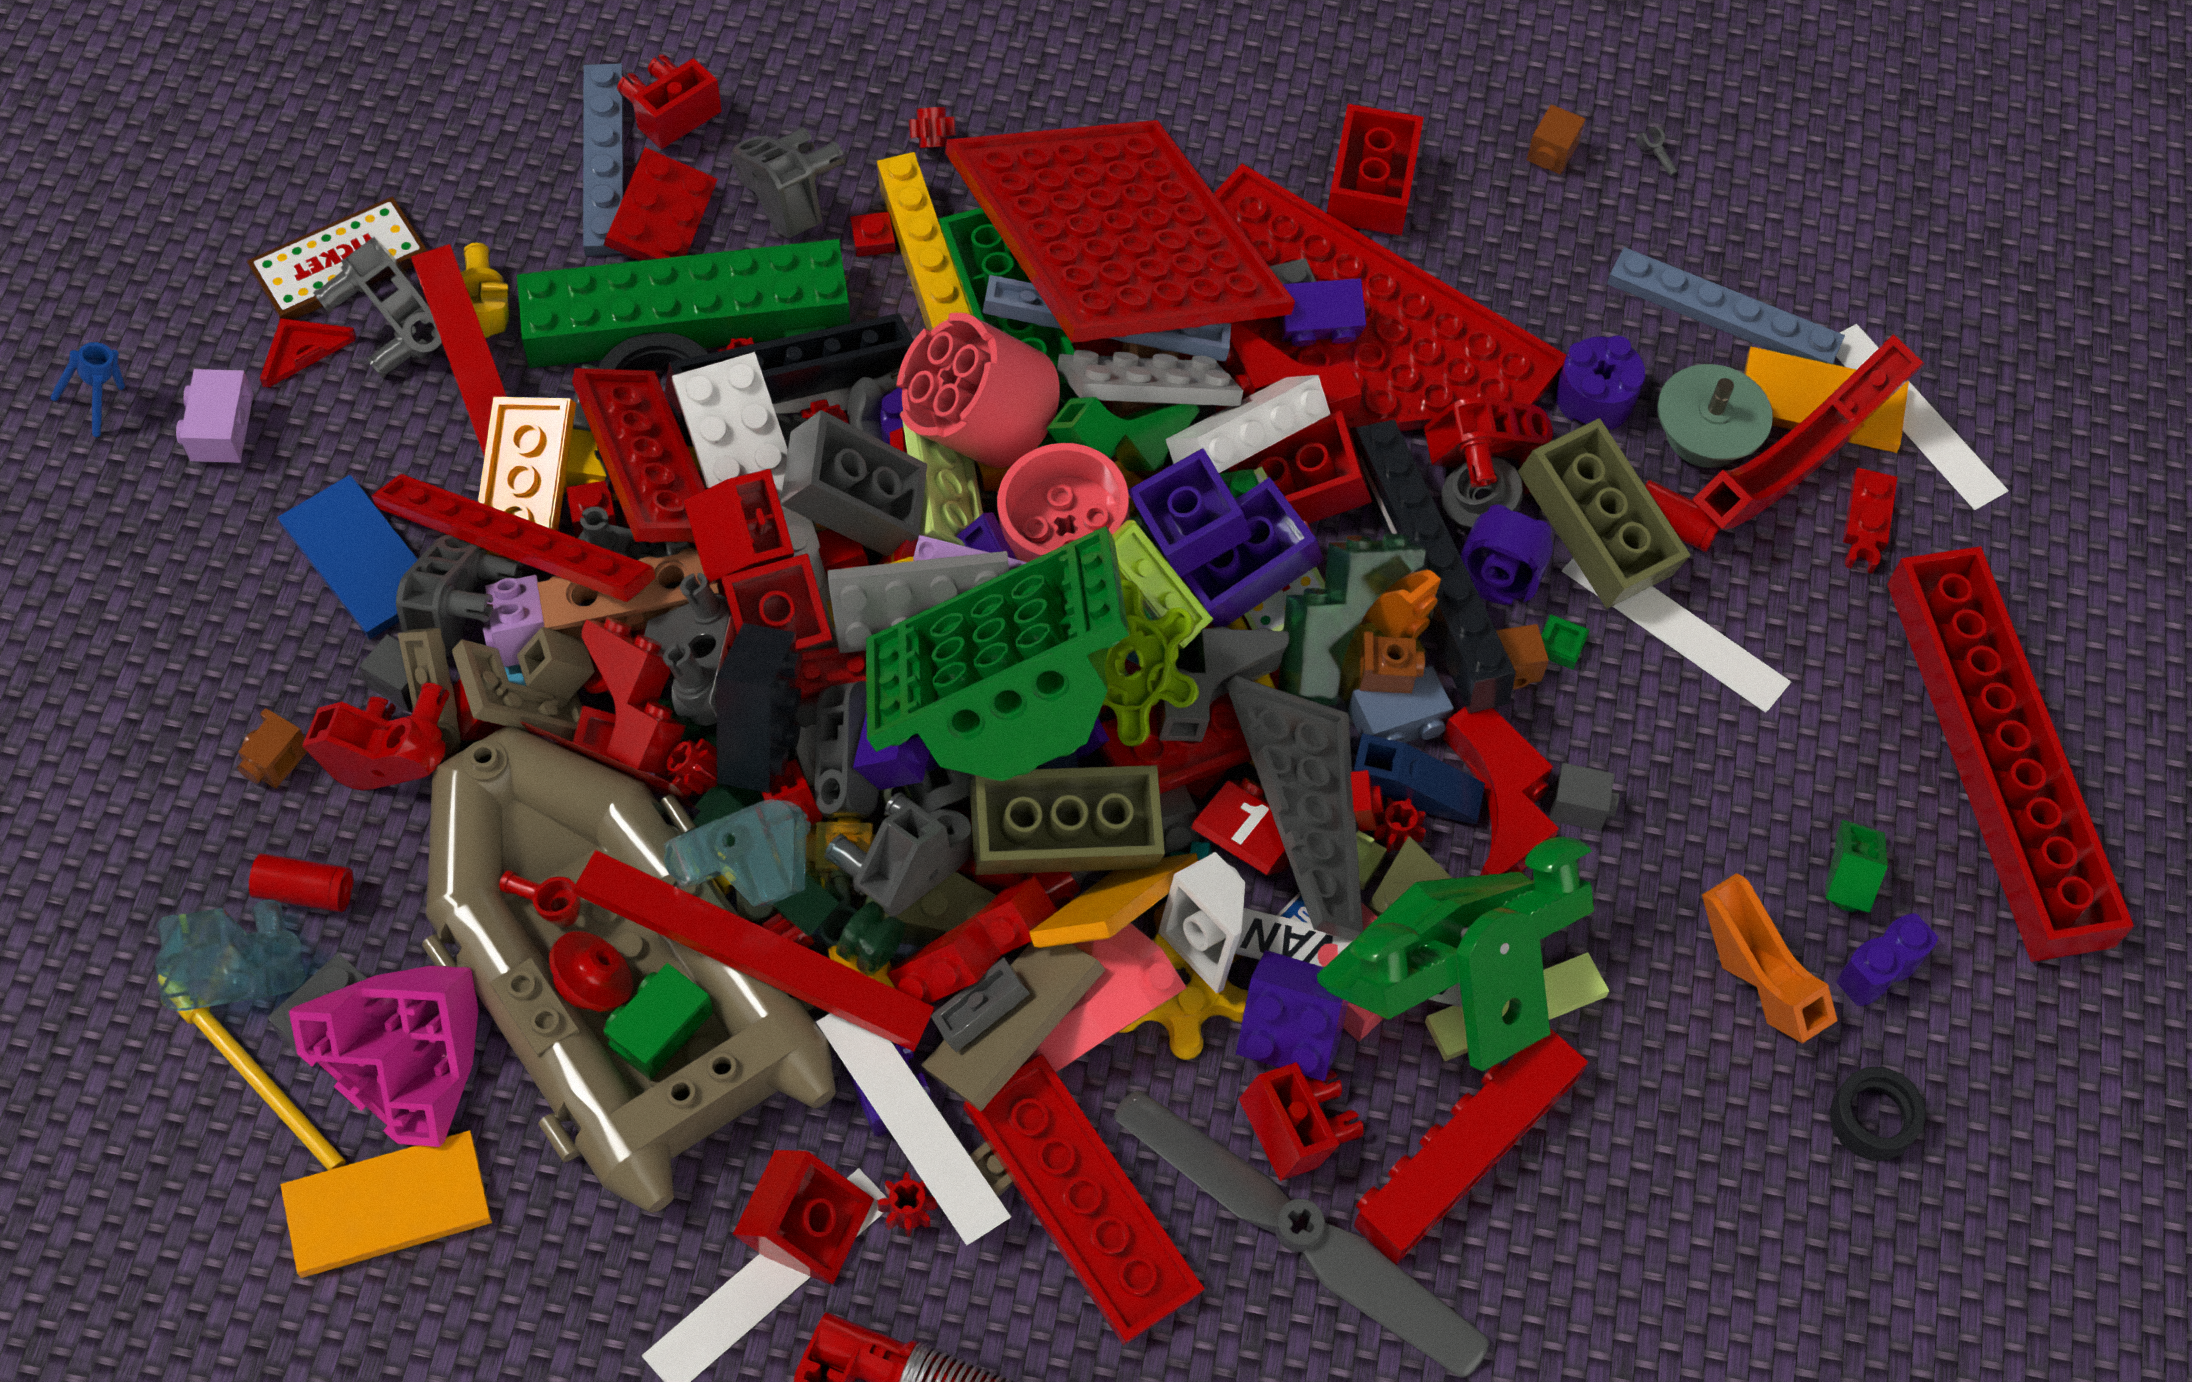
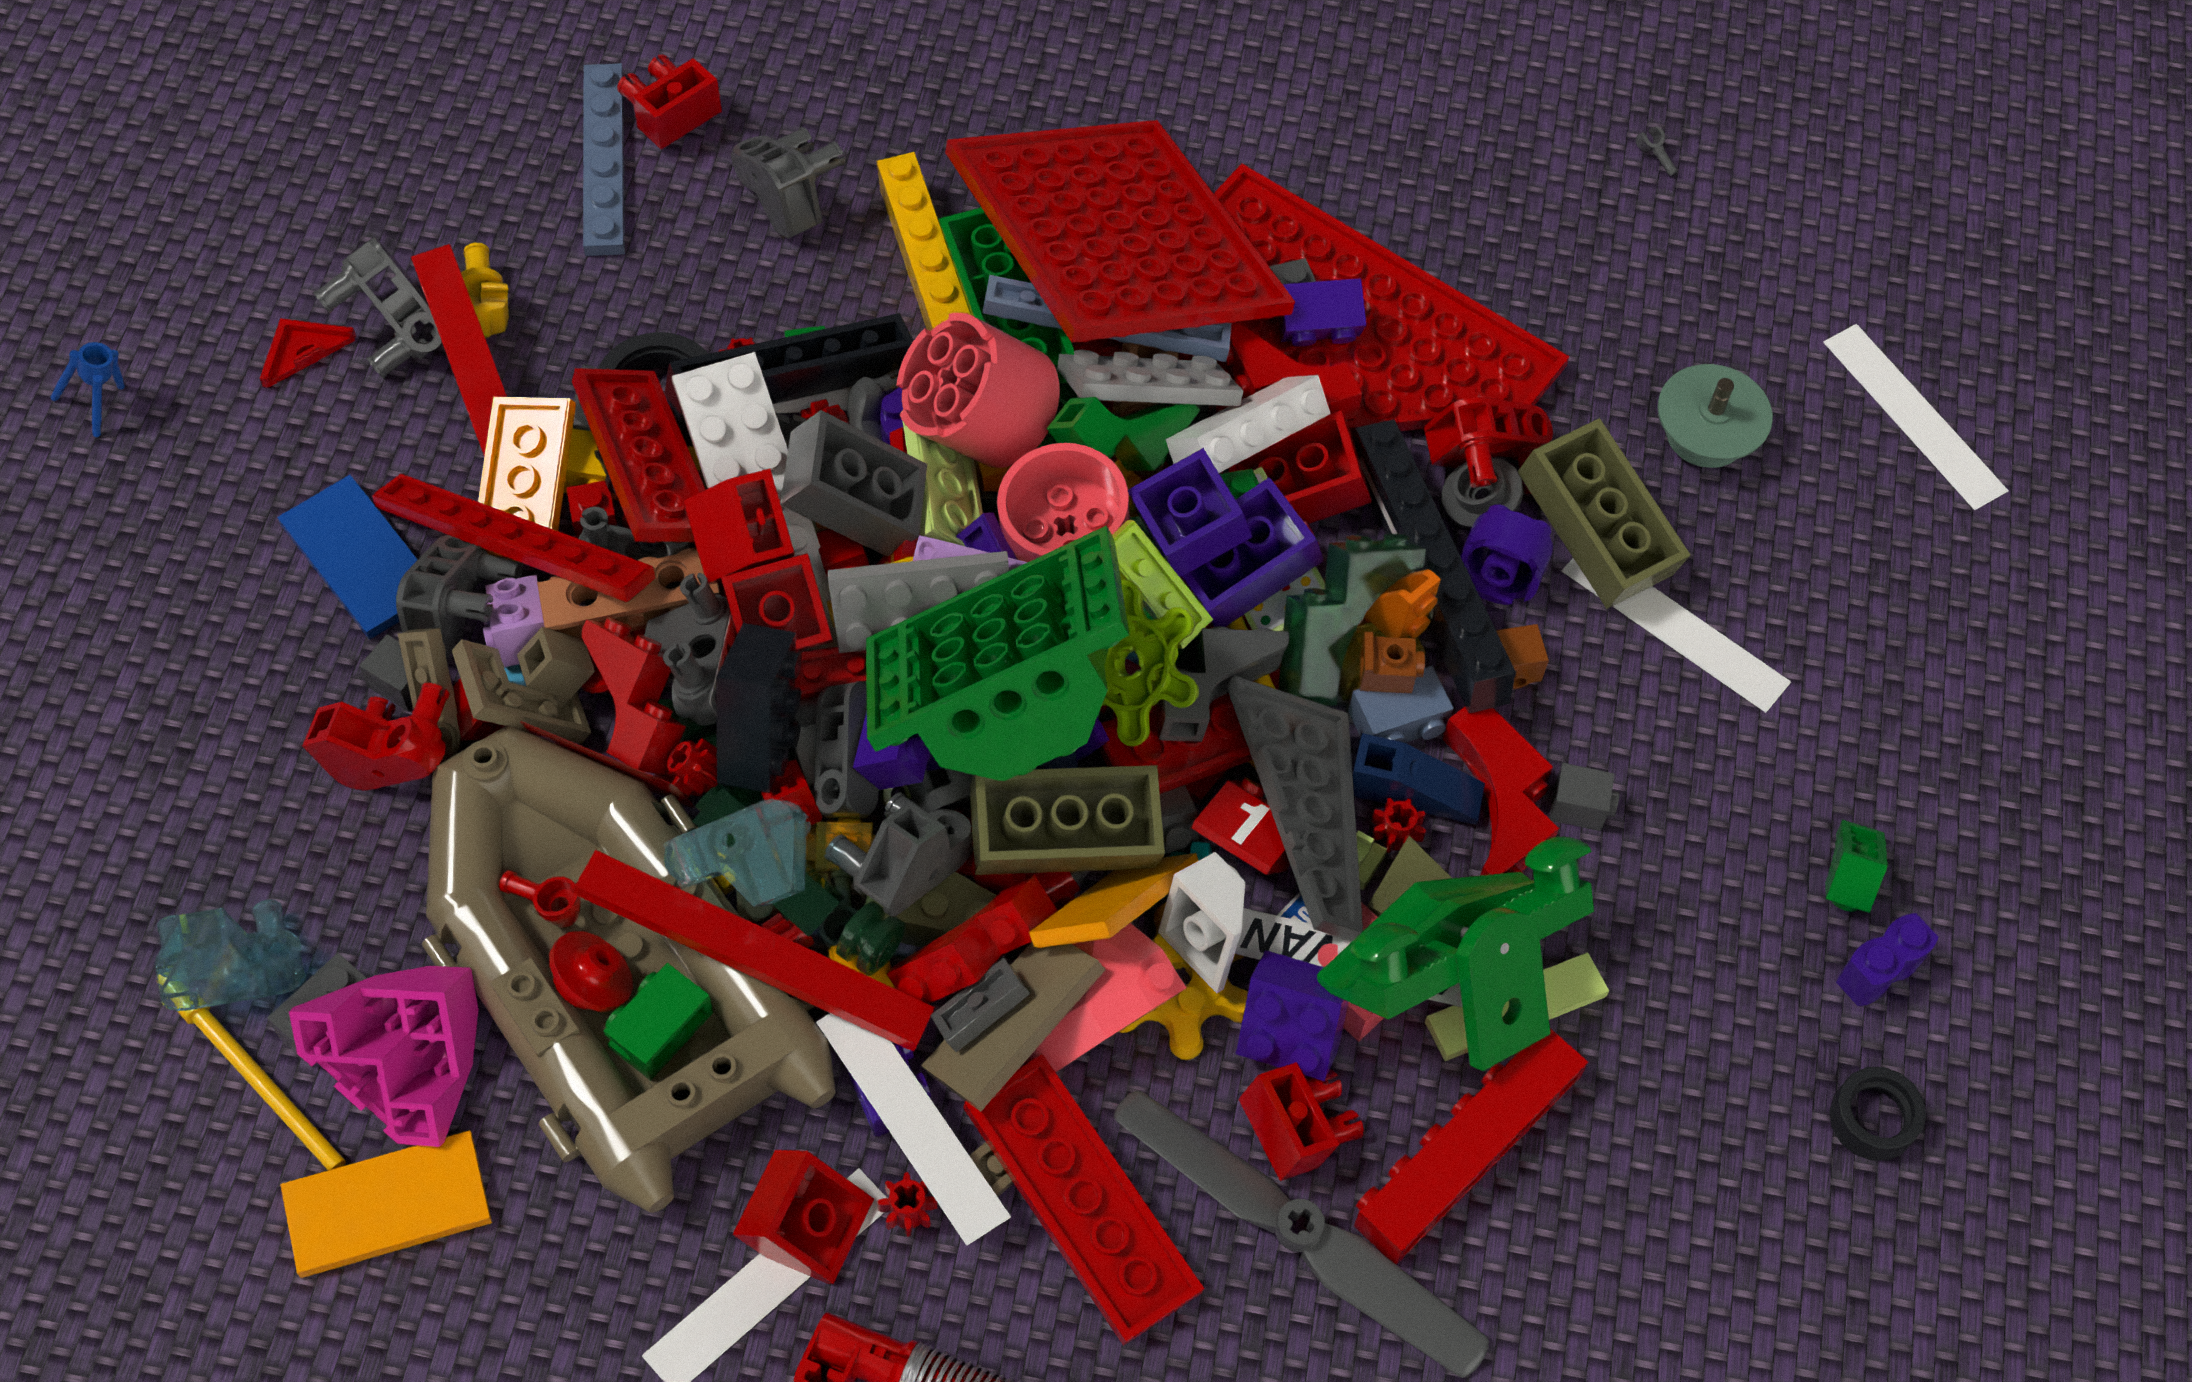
lavender brick [176,369,254,463] -> none
dark orange brick [237,708,307,789] -> none
tile [247,196,427,320] -> none
red pin [249,853,354,913] -> none
green brick [517,239,850,368] -> none
red plate [572,706,616,760] -> none
red plate [603,147,718,261] -> none
red plate [850,212,895,257] -> none
red gear [909,107,956,148] -> none
red brick [1327,104,1424,236] -> none
red plate [1350,770,1384,832] -> none
dark orange brick [1526,104,1586,175] -> none
green tile [1541,614,1590,670] -> none
dark purple brick [1556,335,1645,430] -> none
sand blue plate [1607,247,1845,364] -> none
red pin [1645,480,1720,553] -> none
red arch [1692,334,1924,529] -> none
orange arch [1702,873,1838,1043] -> none
light orange tile [1744,347,1909,453] -> none
red plate [1843,467,1898,574] -> none
red brick [1887,546,2134,962] -> none

